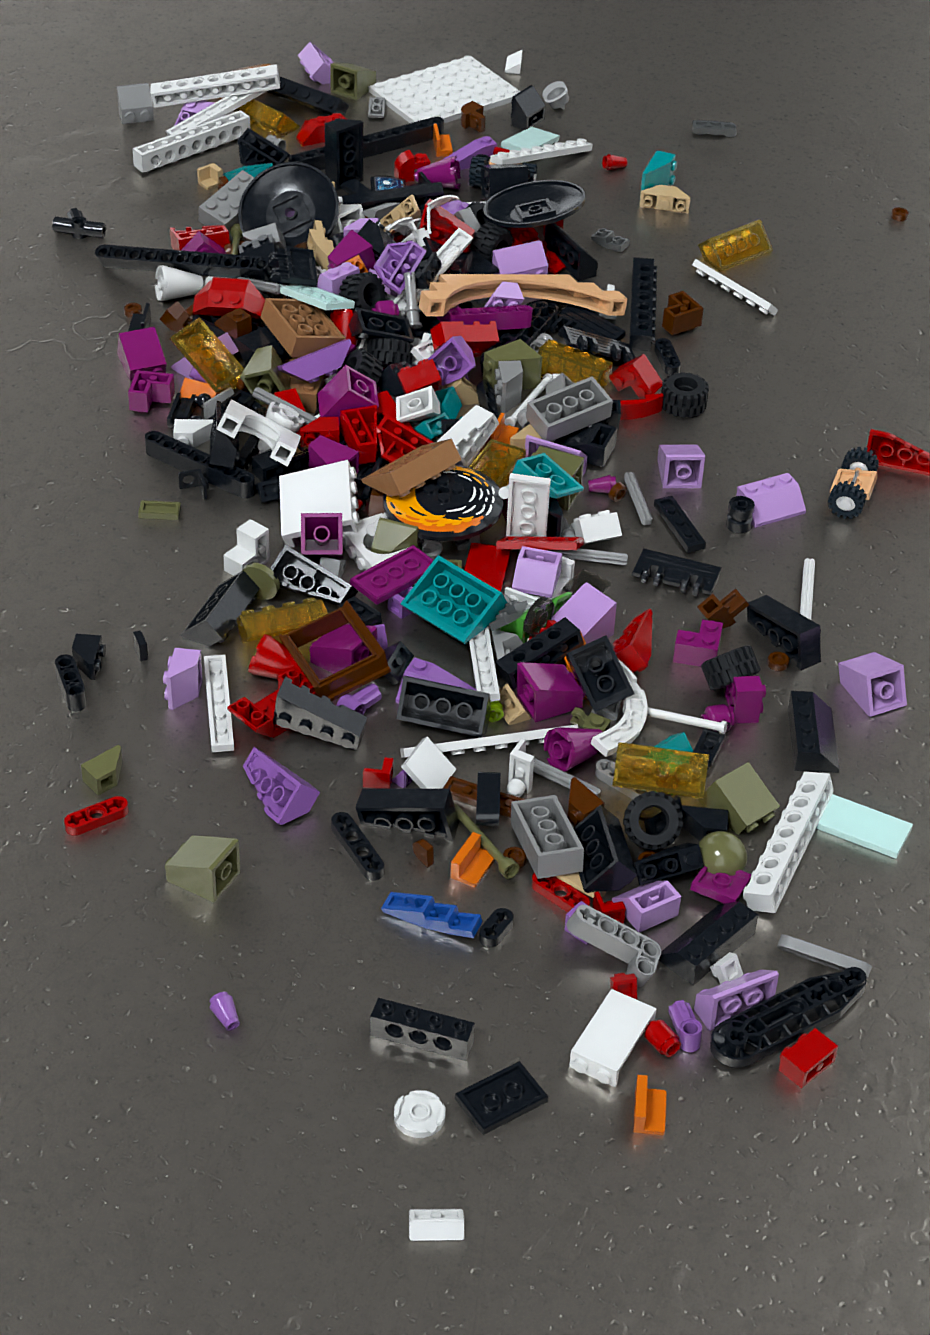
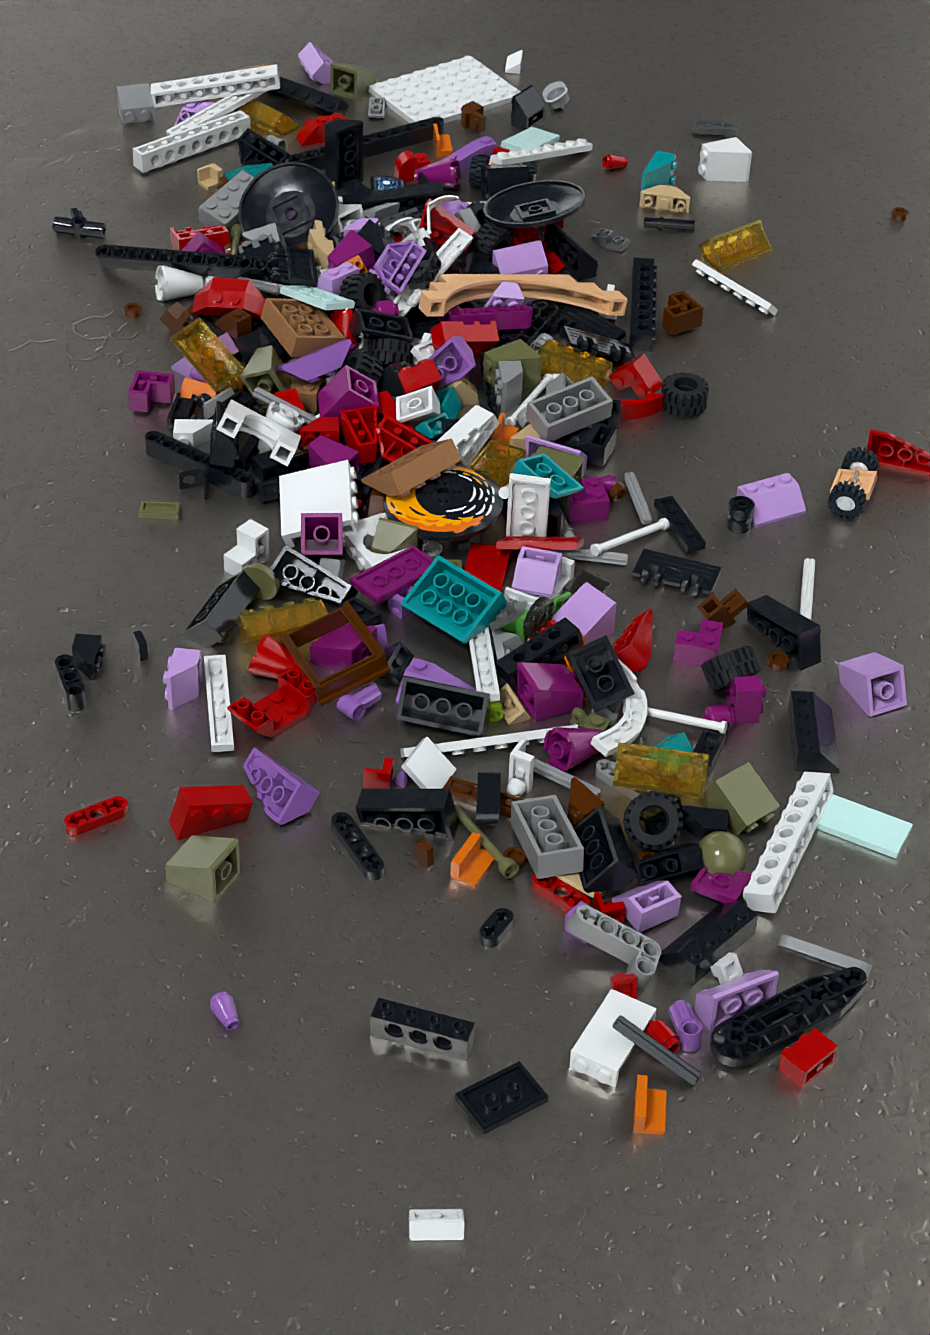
olive slope [81,744,123,796] -> none
magenta slope [117,327,167,380] -> none
black panel [128,303,151,331] -> none
black wedge [273,676,368,750] -> none
tan slope [380,195,421,234] -> none
blue slope [381,892,483,938] -> none
white tile [394,1090,445,1138] -> none
light grey pin [404,272,422,329] -> none
white slope [569,510,622,545] -> none
black beam [654,338,681,375] -> none
lavender slope [657,444,705,488] -> none
none -> red wedge [169,785,253,841]
none -> magenta brick [565,477,610,524]
none -> white bar [590,518,669,556]
none -> black axle [612,1015,701,1085]
none -> black pin [643,216,695,231]
none -> white slope [698,137,752,182]

